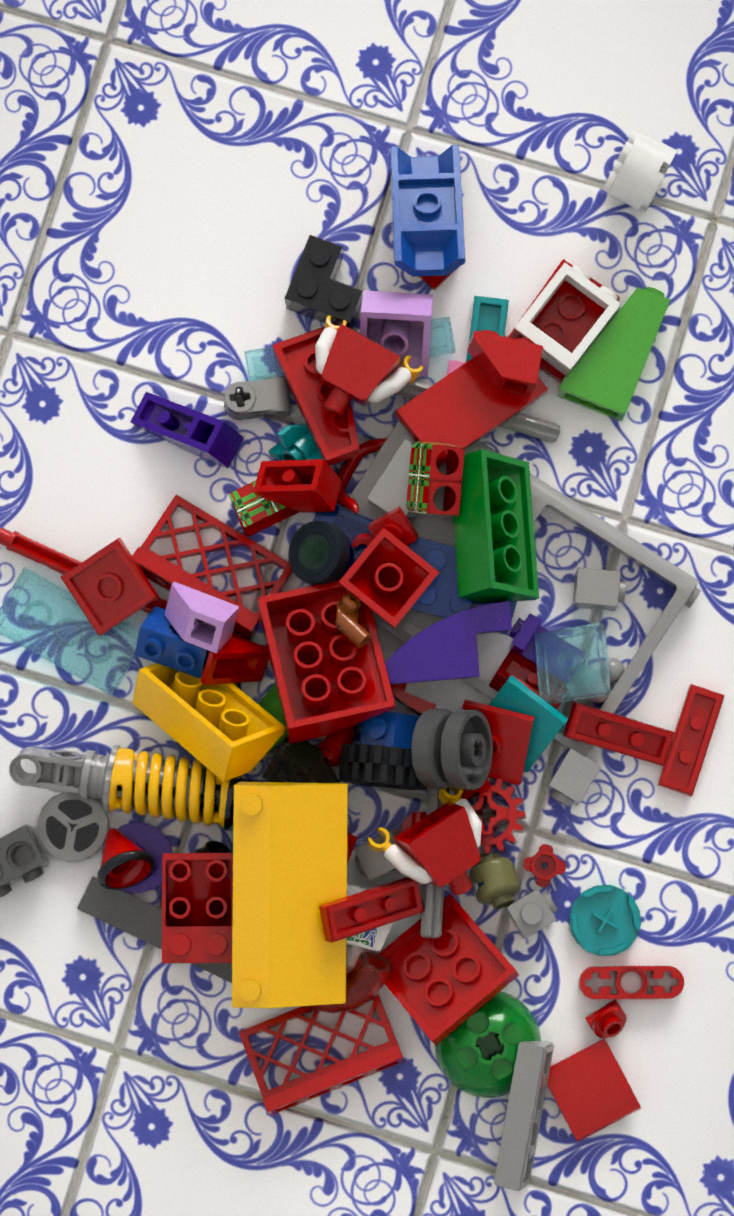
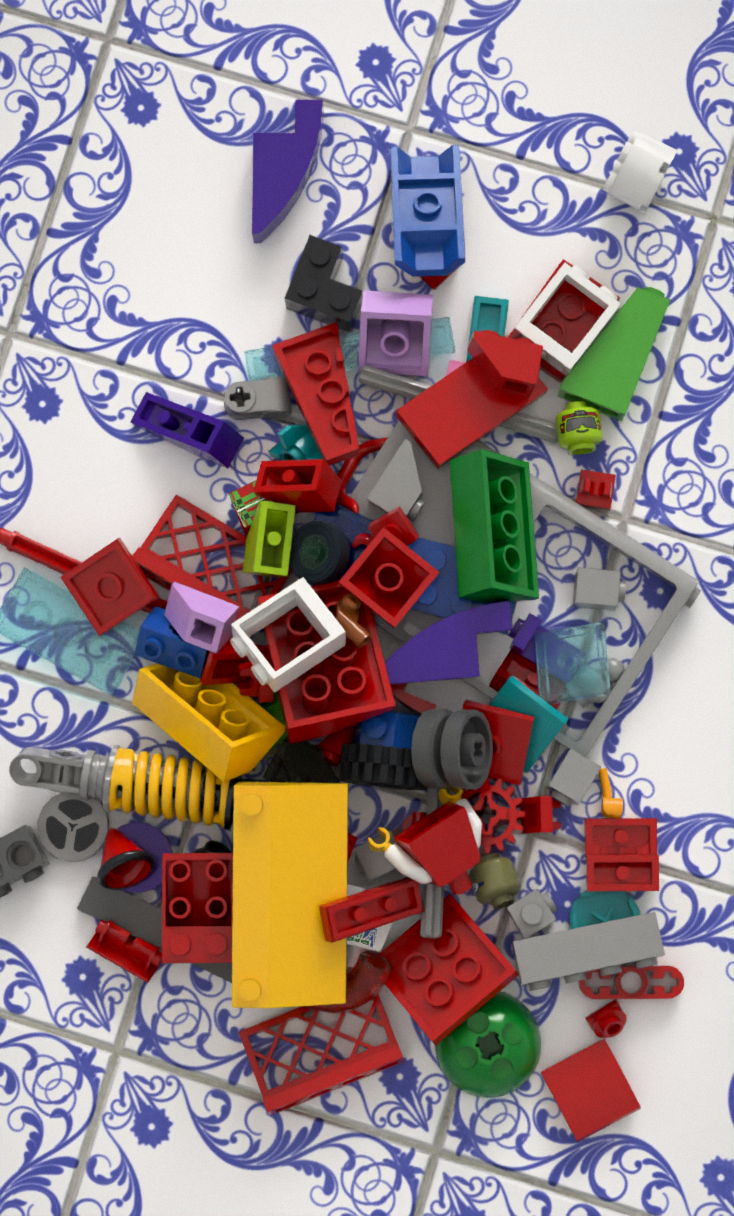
red torso [315,315,423,416] -> none
piece [406,441,465,516] -> none
light grey slope [494,1041,554,1191] -> none
red plate [523,844,566,887] -> none
red tile [563,702,675,766] -> none
red tile [657,684,725,797] -> none
none -> red hinge [86,919,162,983]
none -> white window [230,577,346,693]
none -> red tile [238,654,273,703]
none -> lime slope [243,501,296,578]
none -> dark purple slope [252,100,324,243]
none -> light grey brick [511,912,665,991]
none -> red tile [520,796,561,834]
none -> lime head [555,401,603,455]
none -> red tile [576,469,616,511]
none -> red slope [584,818,659,891]
none -> light orange hand [599,768,623,818]

